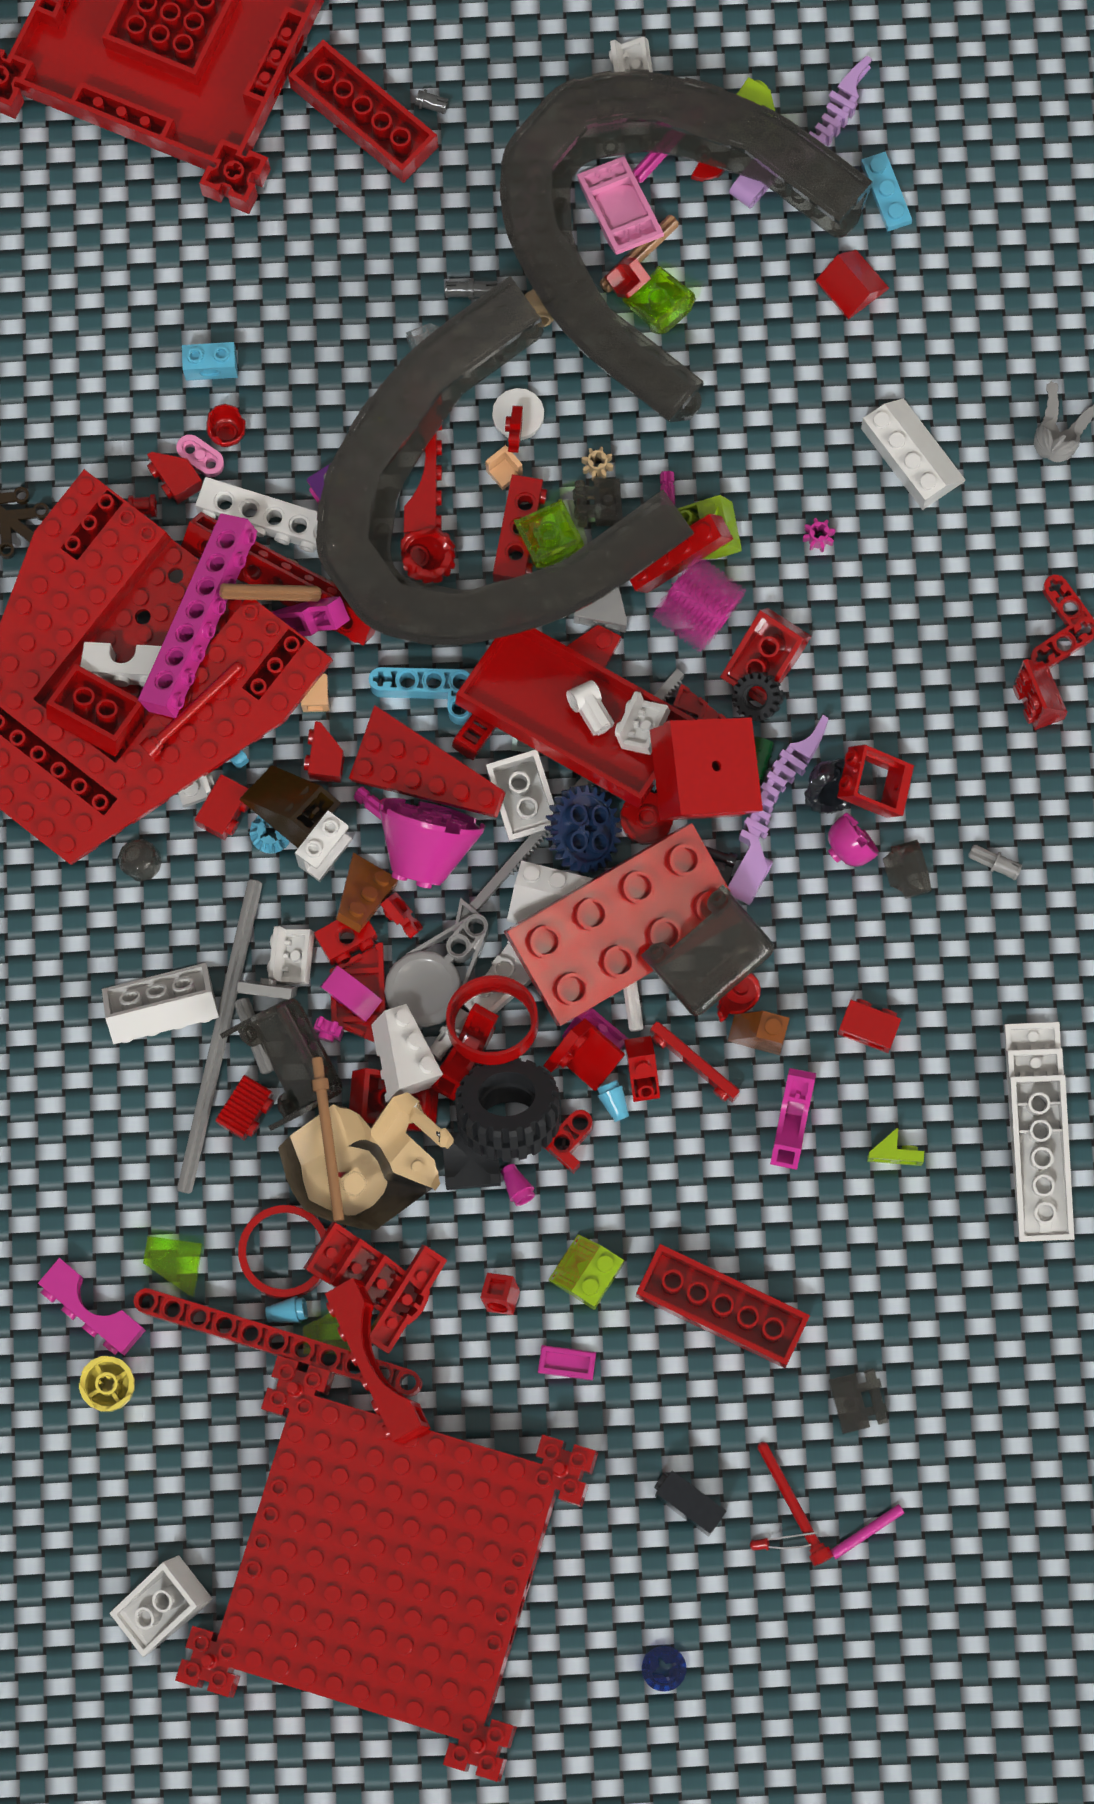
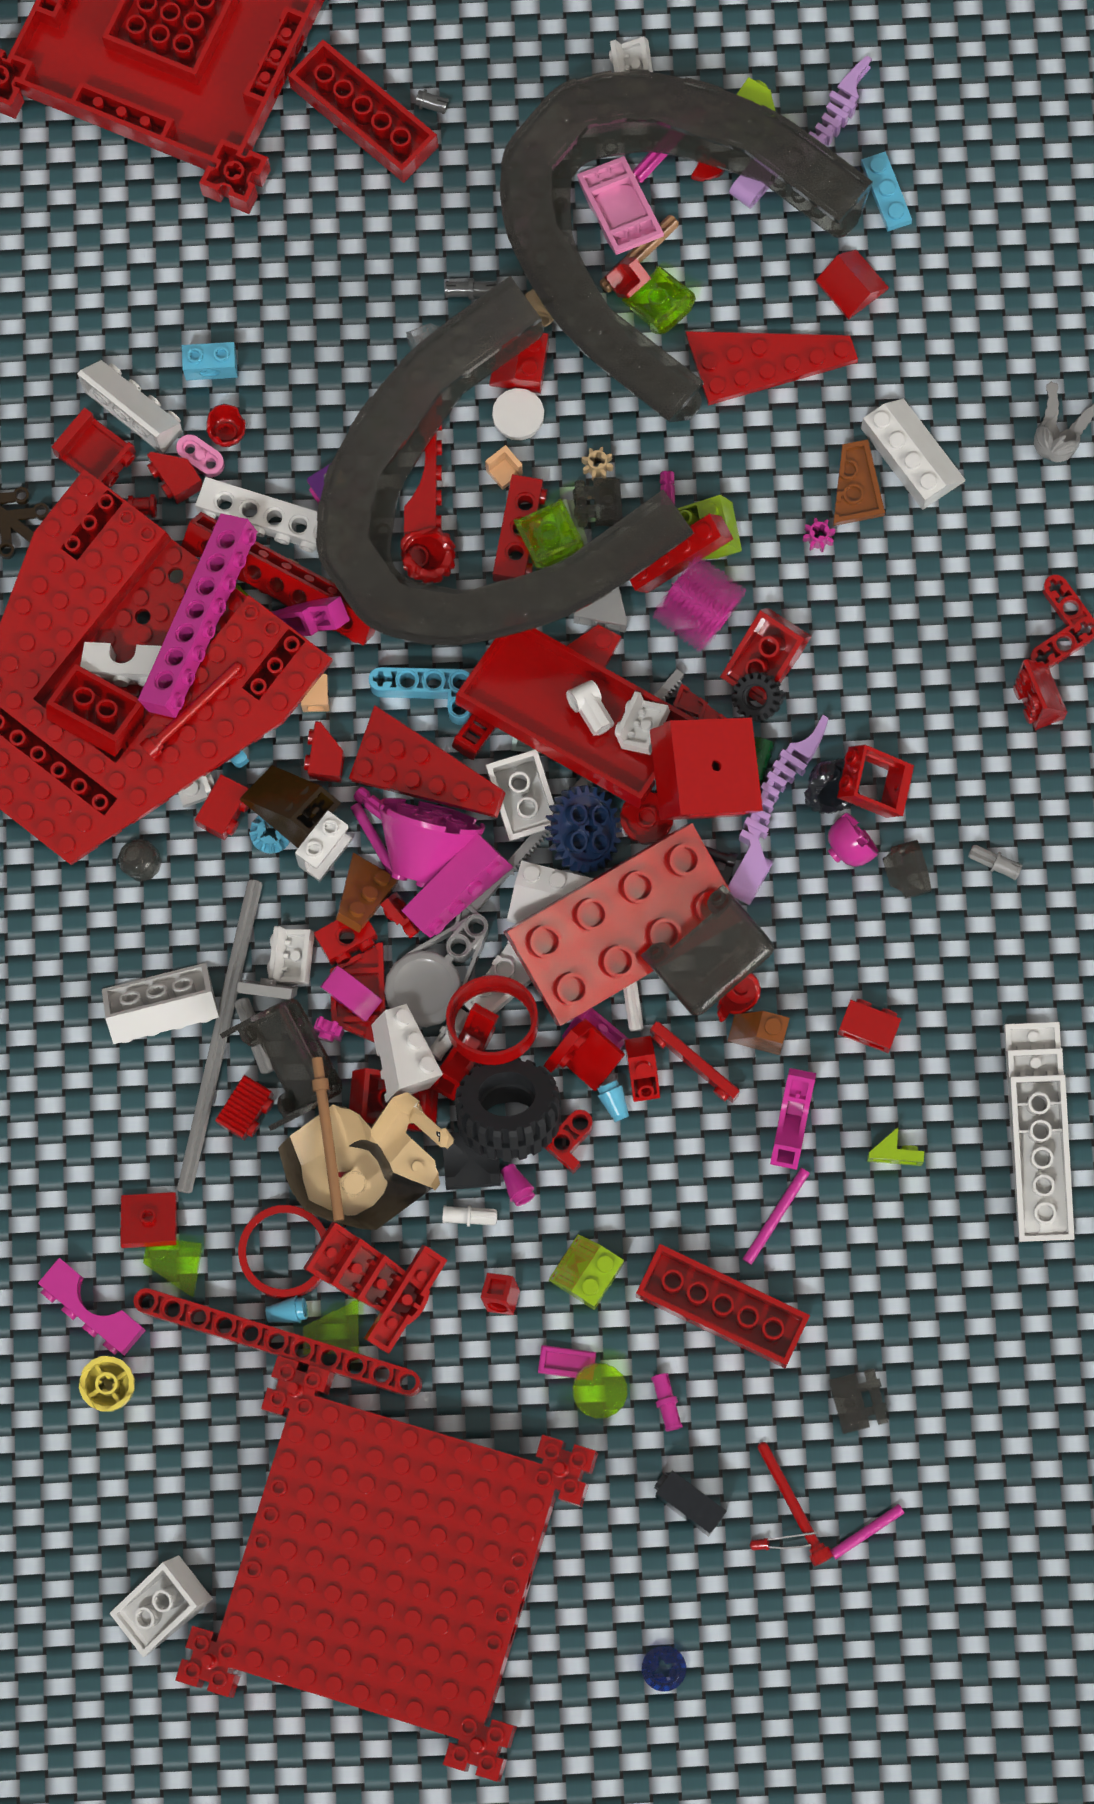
medium nougat axle [219,583,321,601] -> none
red arch [325,1278,430,1444] -> none
red plate [505,406,523,453] -> none
none -> red panel [51,407,136,487]
none -> white slope [77,360,183,454]
none -> red plate [121,1192,177,1248]
none -> dark pink bar [351,803,393,875]
none -> dark pink wedge [401,833,513,938]
none -> white axle [443,1205,498,1227]
none -> red slope [489,330,549,393]
none -> clear neon green tile [572,1363,627,1419]
none -> dark pink pin [651,1373,683,1432]
none -> red wing [685,331,858,406]
none -> dark pink bar [742,1168,810,1265]
none -> dark orange wing [833,439,885,526]

